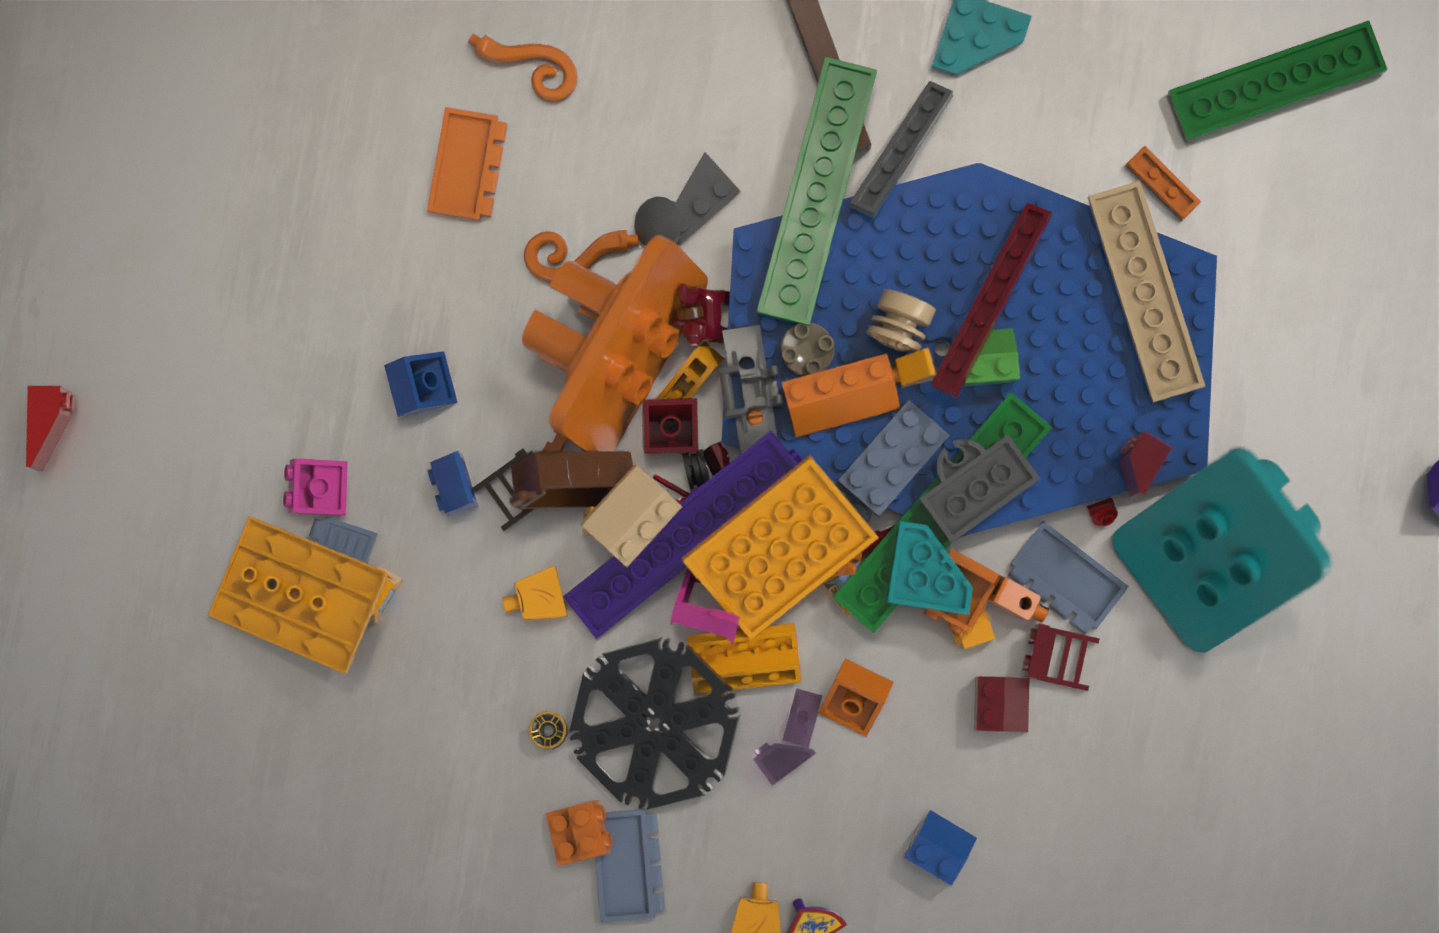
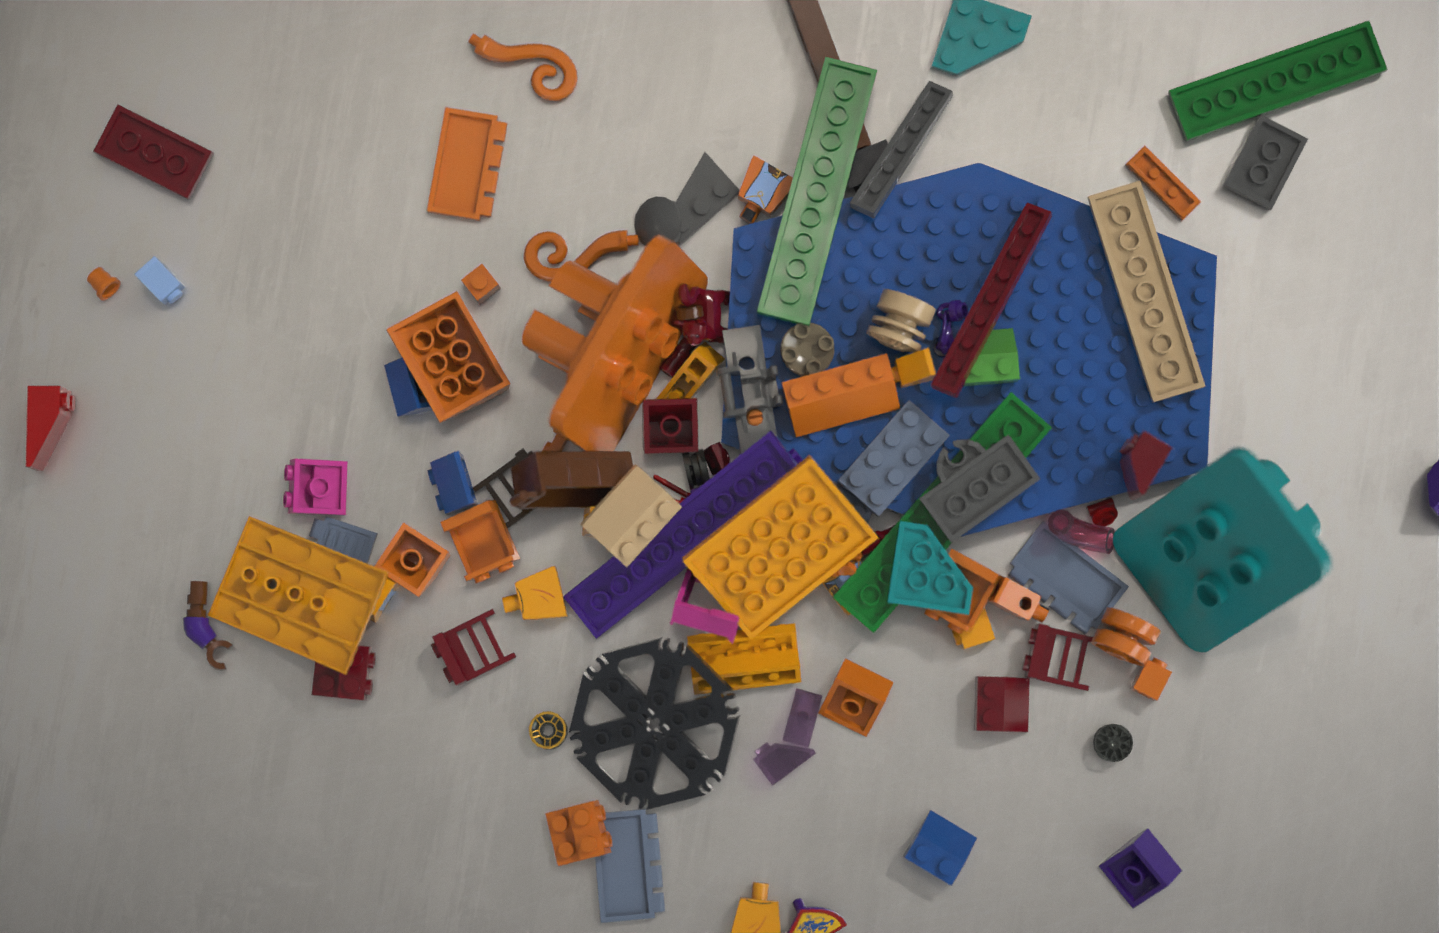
none -> orange piece [87,267,121,300]
none -> dark red plate [93,104,214,200]
none -> light blue slope [135,256,185,305]
none -> piece [183,581,233,671]
none -> dark red plate [311,645,376,701]
none -> orange slope [374,522,451,597]
none -> orange slope [386,291,511,423]
none -> dark red plate [431,609,516,686]
none -> orange panel [440,500,520,584]
none -> orange brick [461,264,501,305]
none -> dark red pin [660,336,697,378]
none -> torso [738,155,793,224]
none -> black slope [846,139,888,194]
none -> dark purple piece [936,300,968,355]
none -> clear pink cylinder [1048,509,1115,554]
none -> orange wheel [1091,607,1161,667]
none -> pearl dark grey wheel [1093,724,1133,762]
none -> dark purple slope [1099,828,1182,908]
none -> orange brick [1130,657,1172,701]
none -> dark grey plate [1223,115,1308,210]

